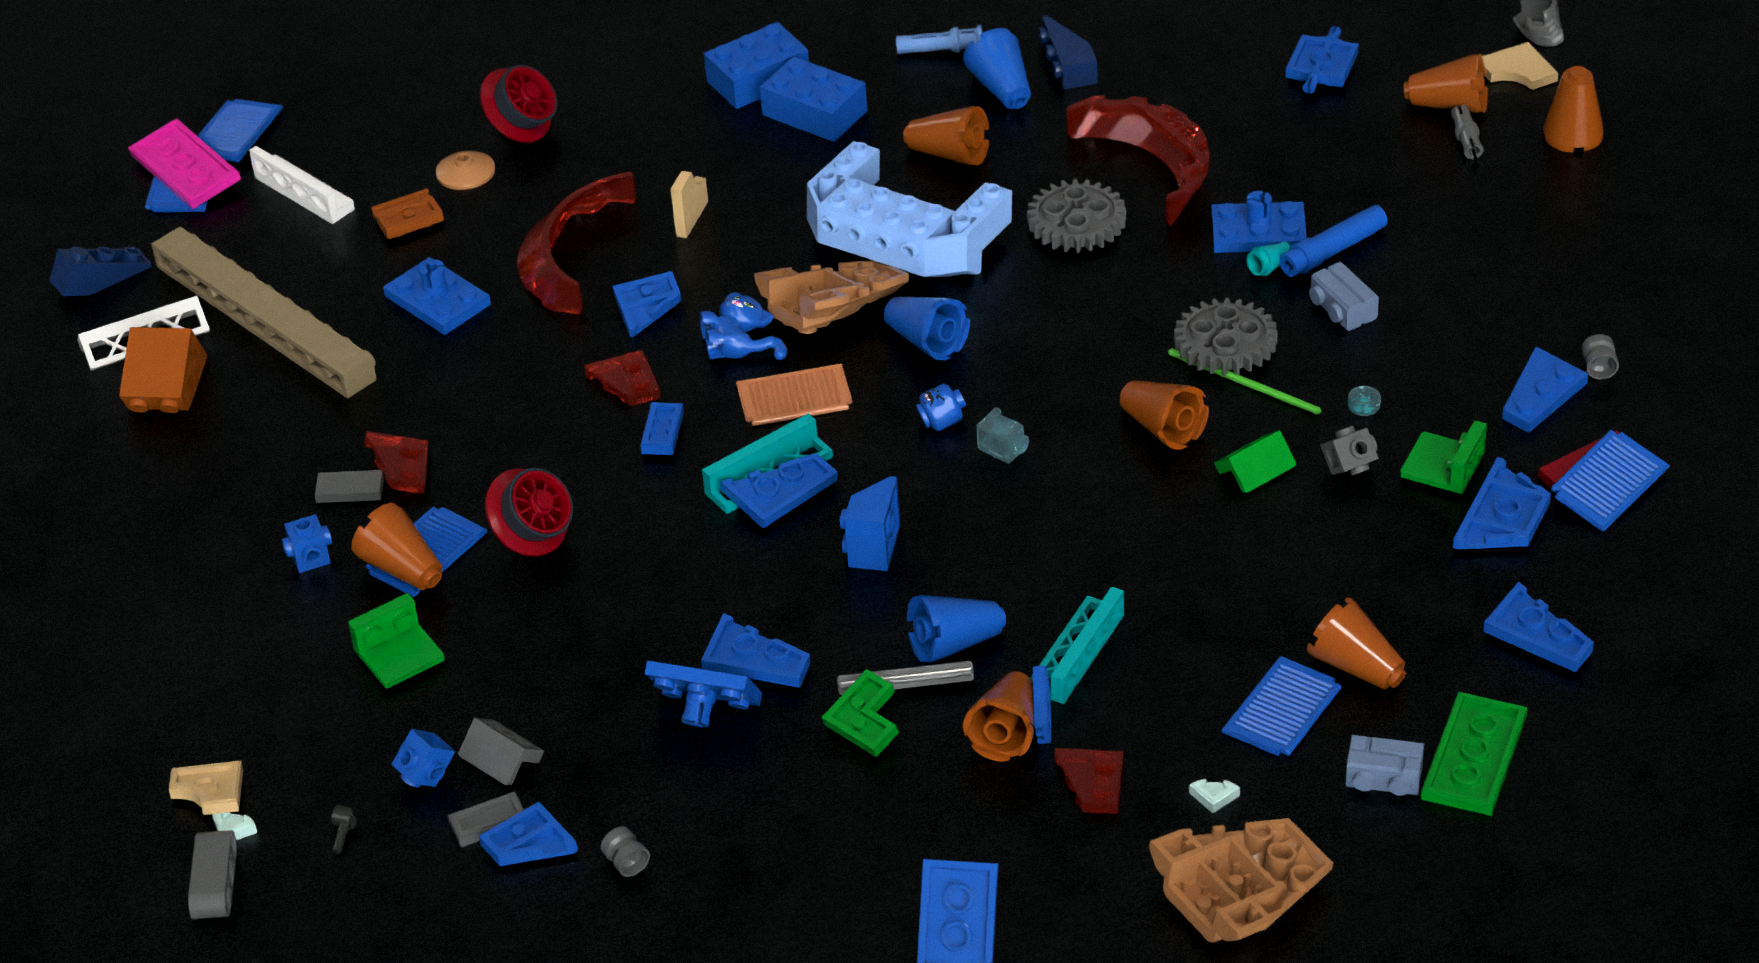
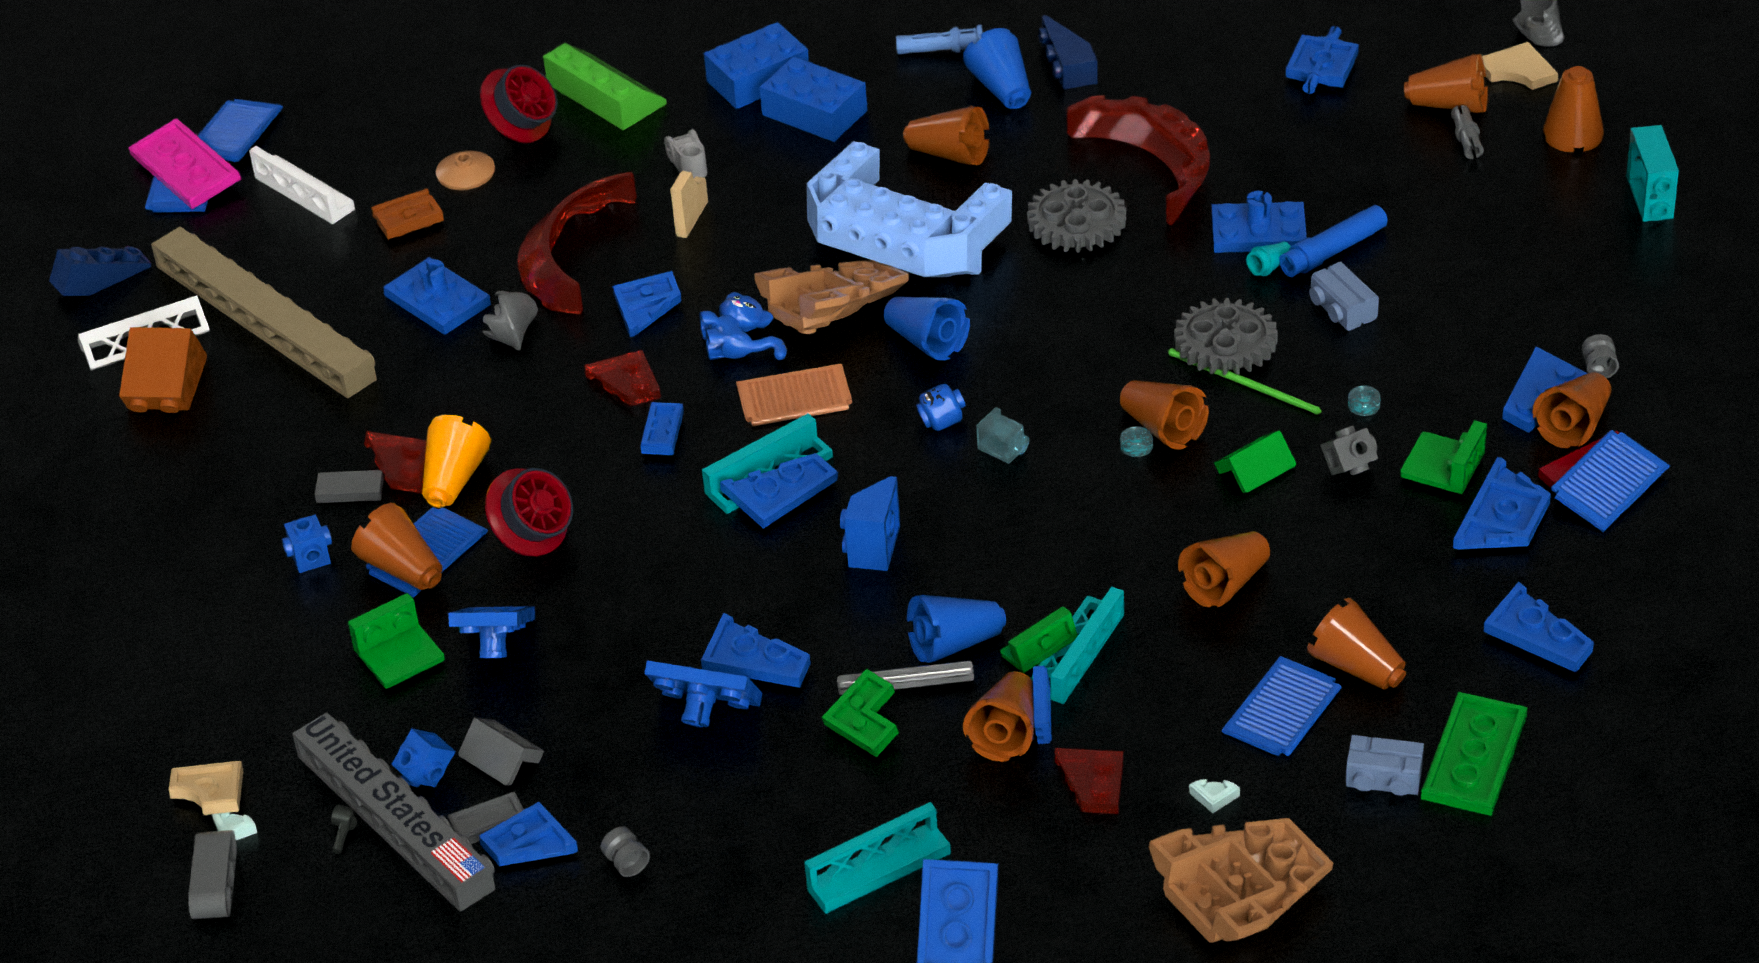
none -> dark grey brick [292,713,495,912]
none -> light orange cone [422,415,491,508]
none -> blue plate [449,606,535,658]
none -> dark grey hair [483,291,538,351]
none -> bright green slope [543,43,667,130]
none -> light grey piece [664,129,707,178]
none -> teal fence [805,802,951,914]
none -> green panel [1000,607,1078,673]
none -> clear light blue tile [1120,426,1153,457]
none -> dark orange cone [1178,531,1270,607]
none -> dark orange cone [1532,372,1611,448]
none -> teal window [1626,125,1679,222]

